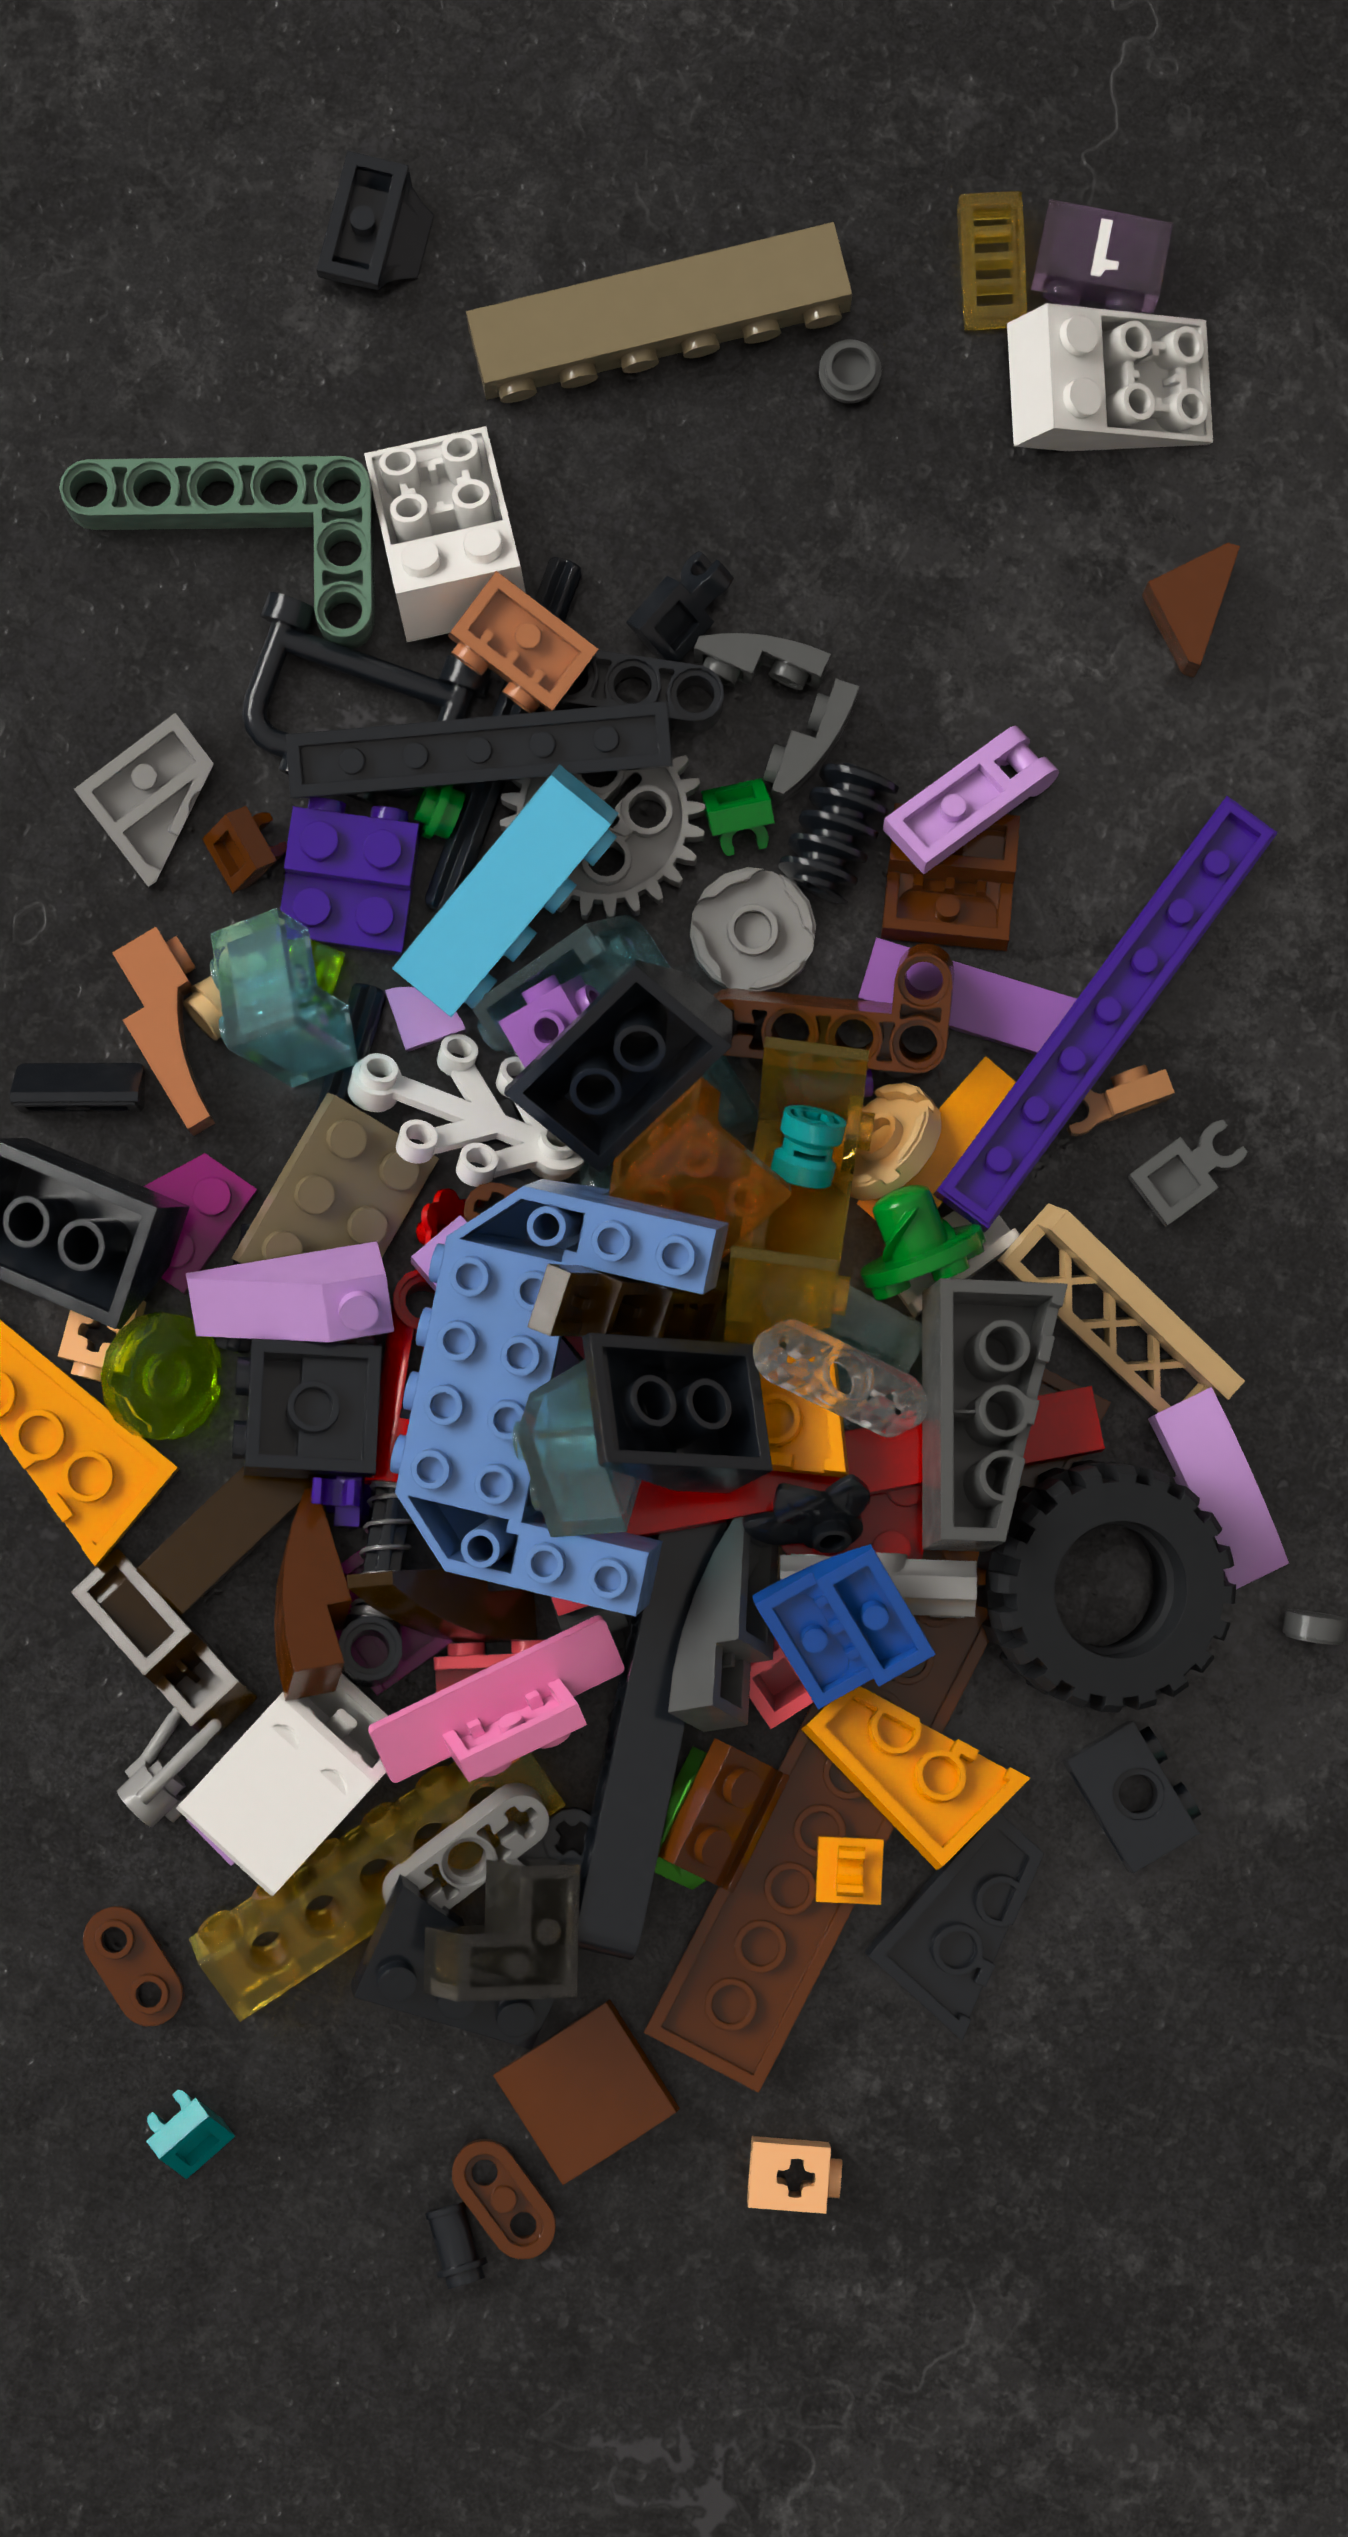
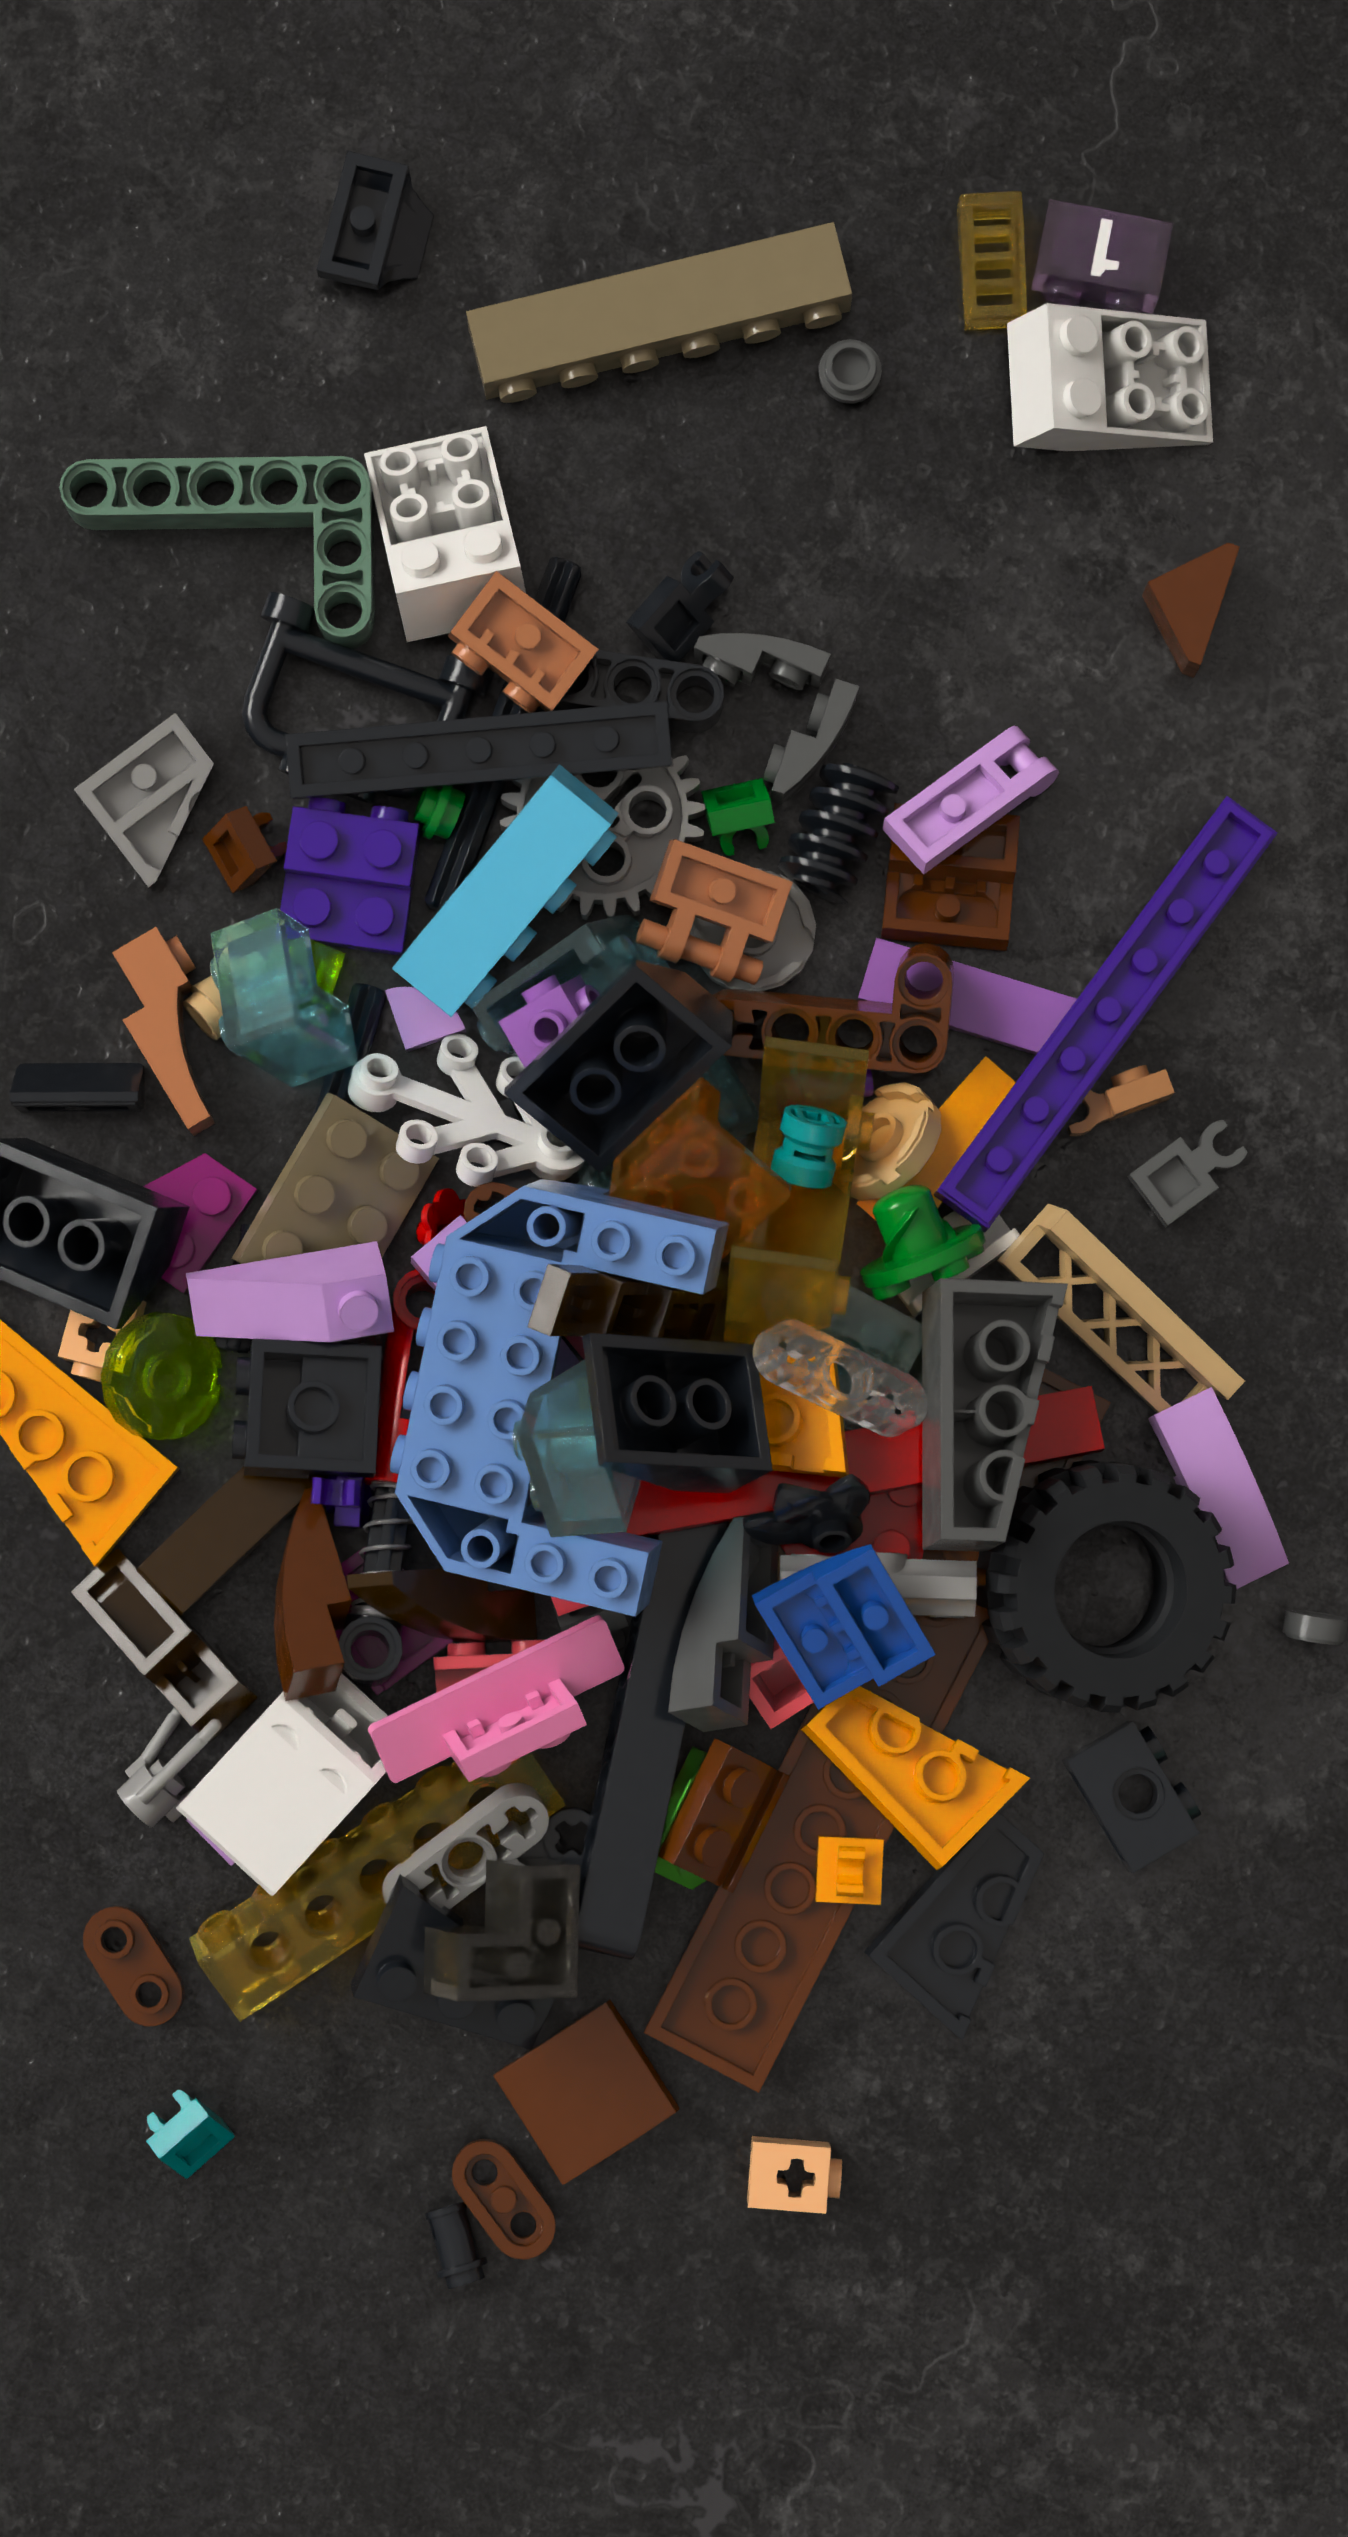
none -> nougat plate [636,839,793,985]

